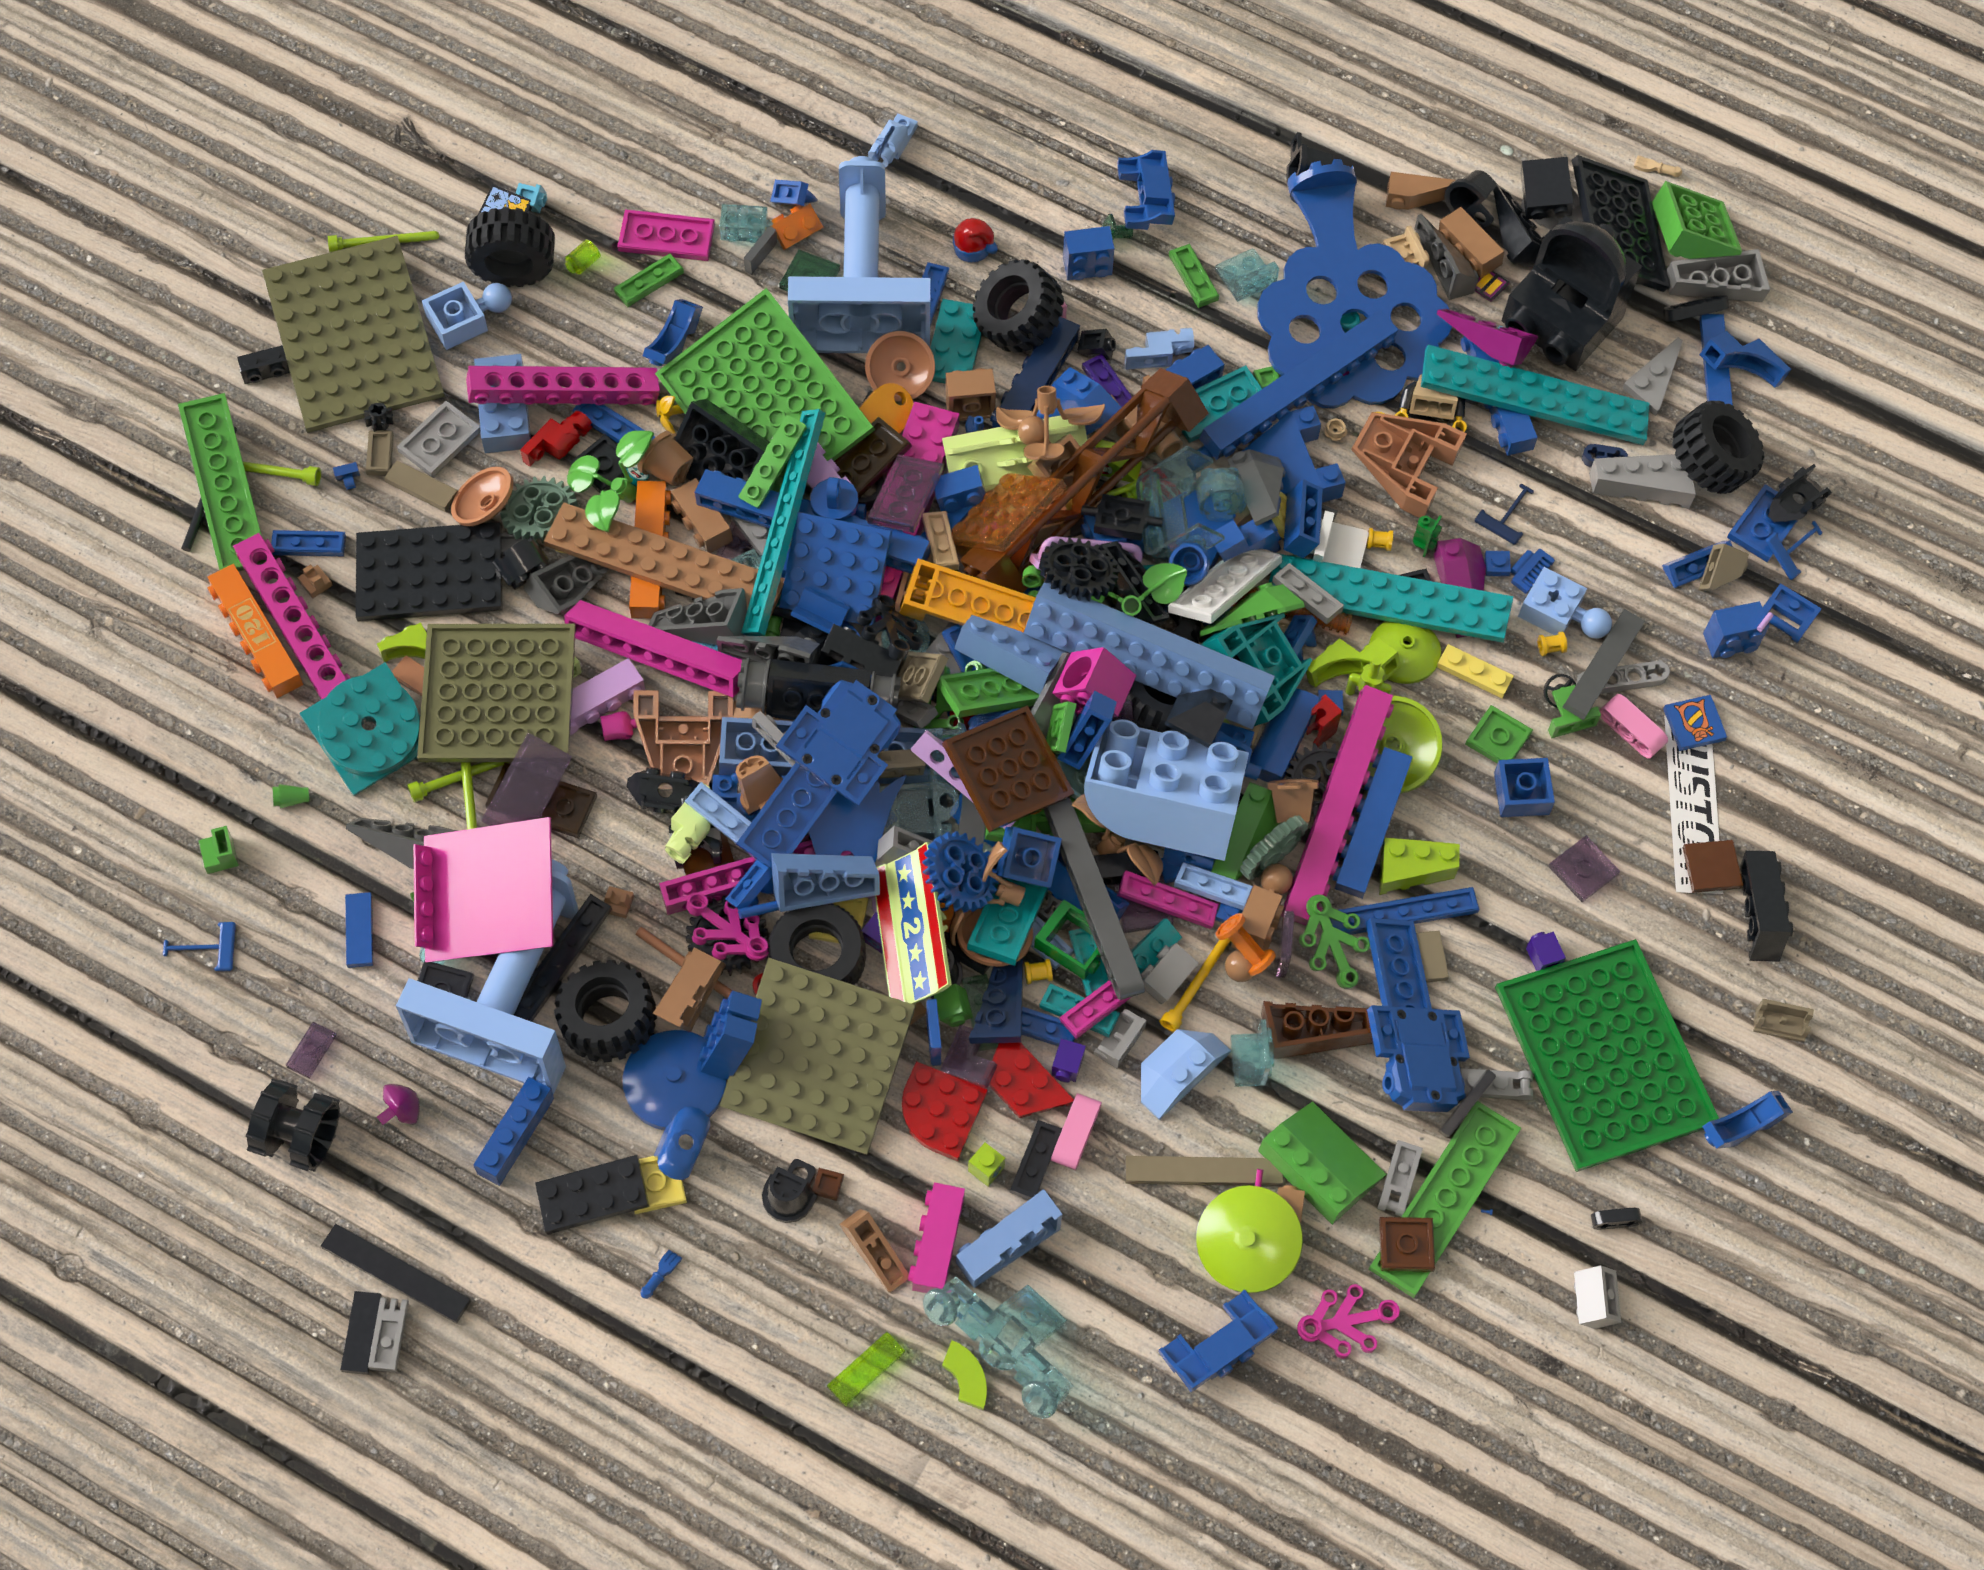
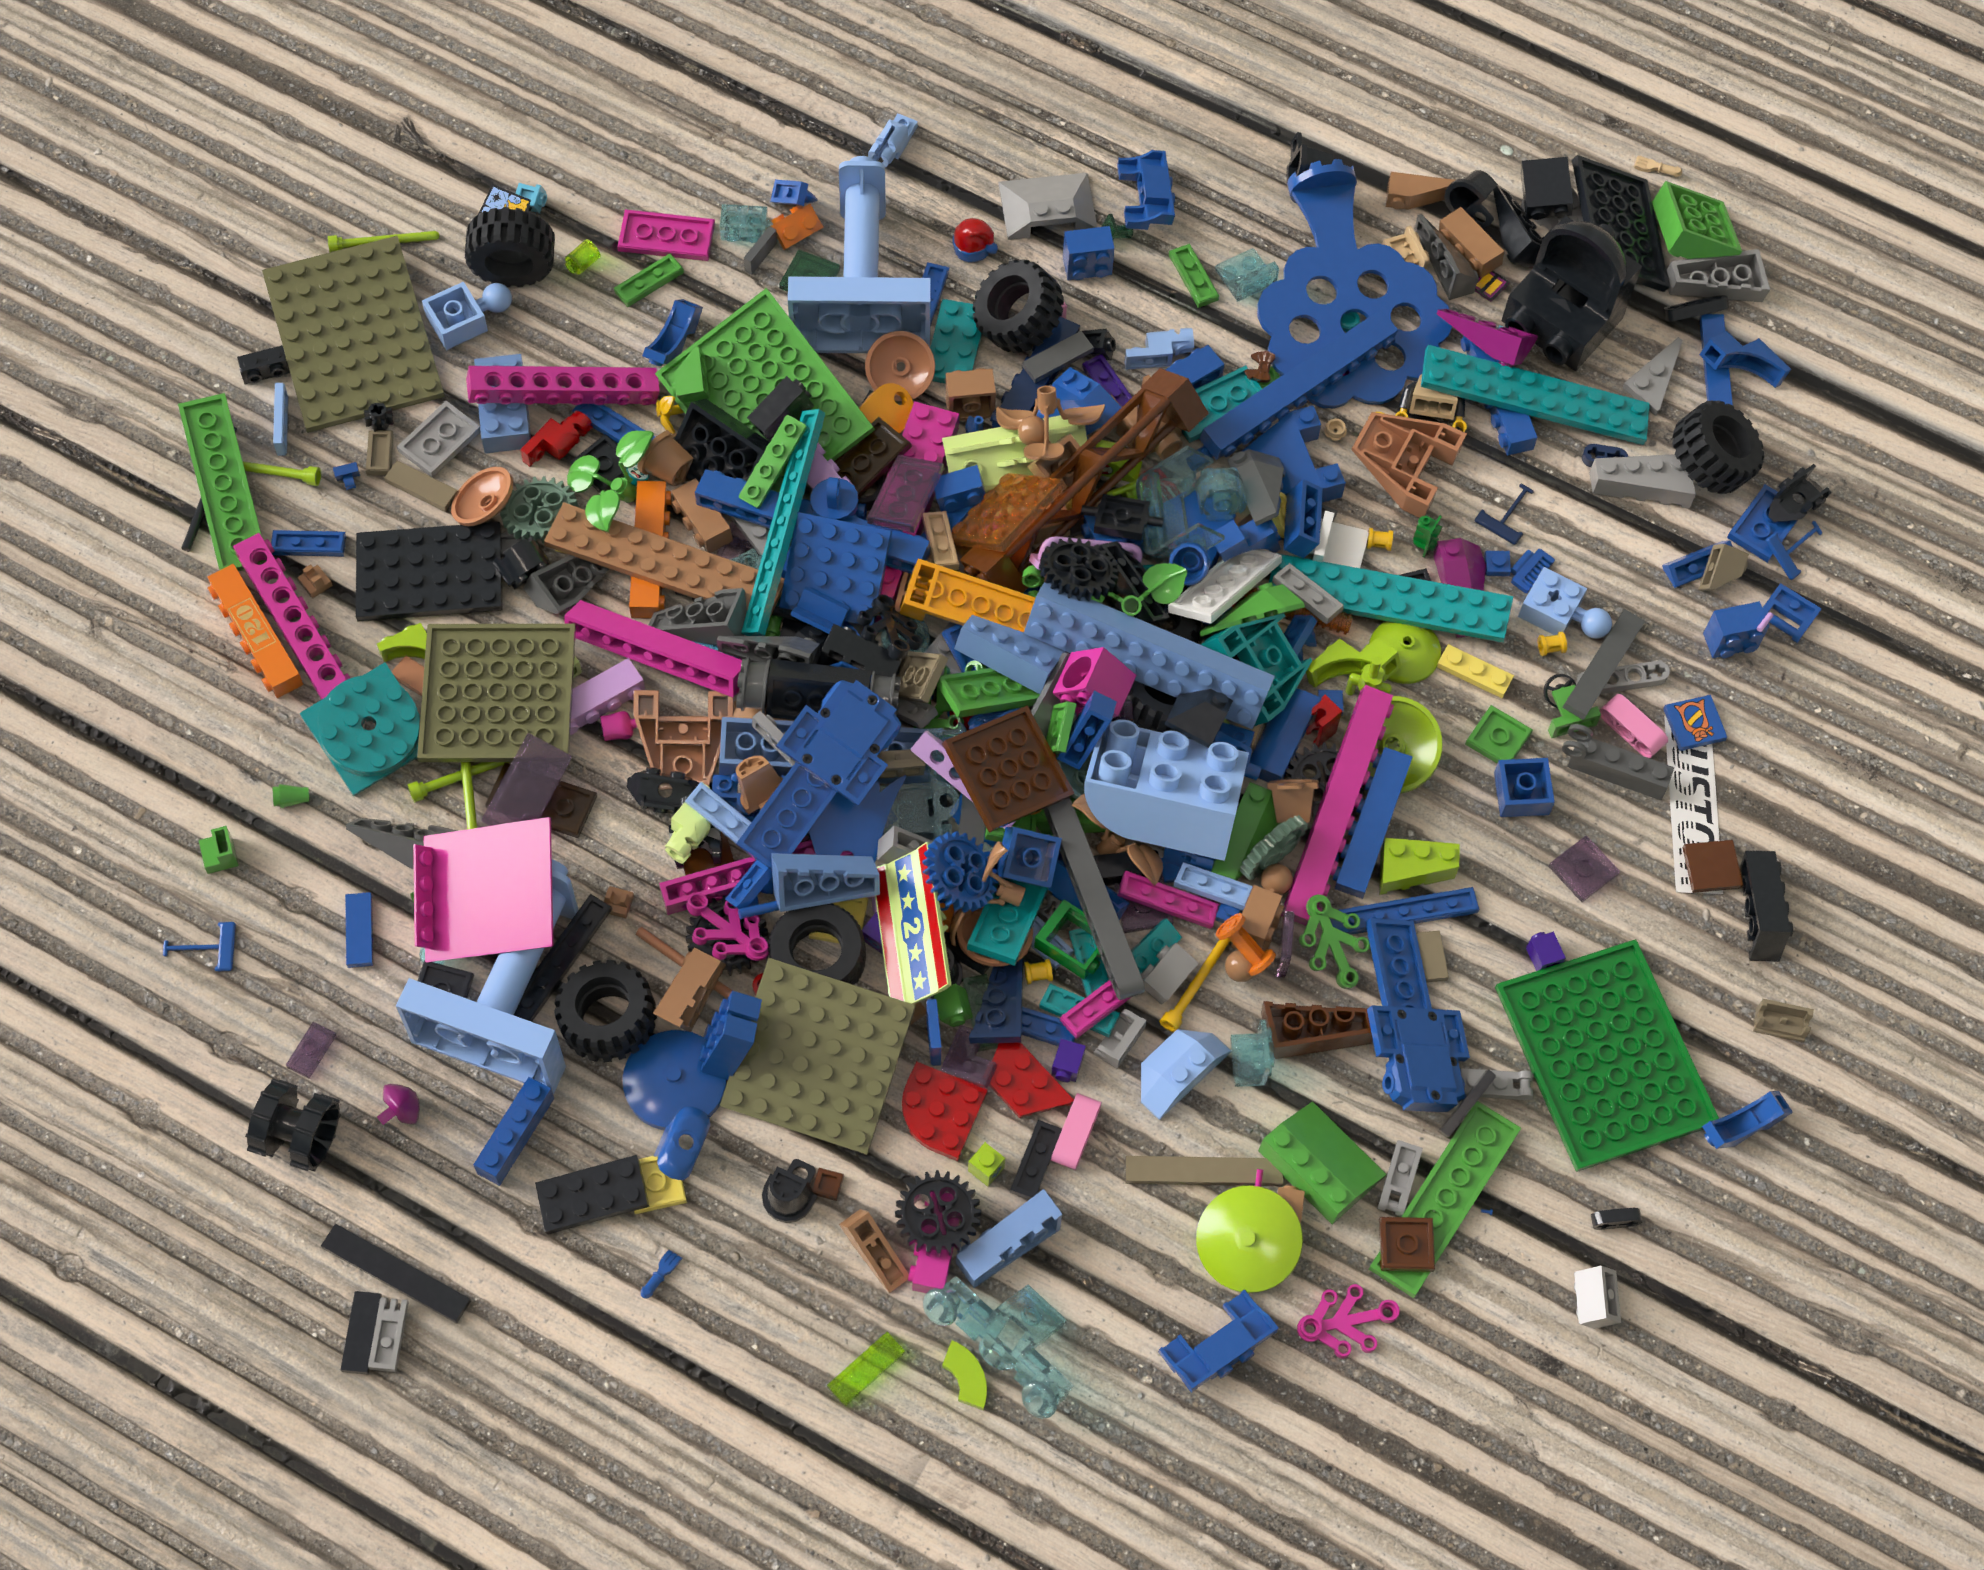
none -> light blue tile [273,382,288,456]
none -> bright green slope [672,346,710,403]
none -> black brick [747,376,814,442]
none -> black gear [895,1170,981,1257]
none -> light grey slope [998,173,1097,240]
none -> dark grey tile [1022,331,1094,383]
none -> reddish brown piece [1244,351,1275,383]
none -> dark grey hinge [1562,724,1675,800]

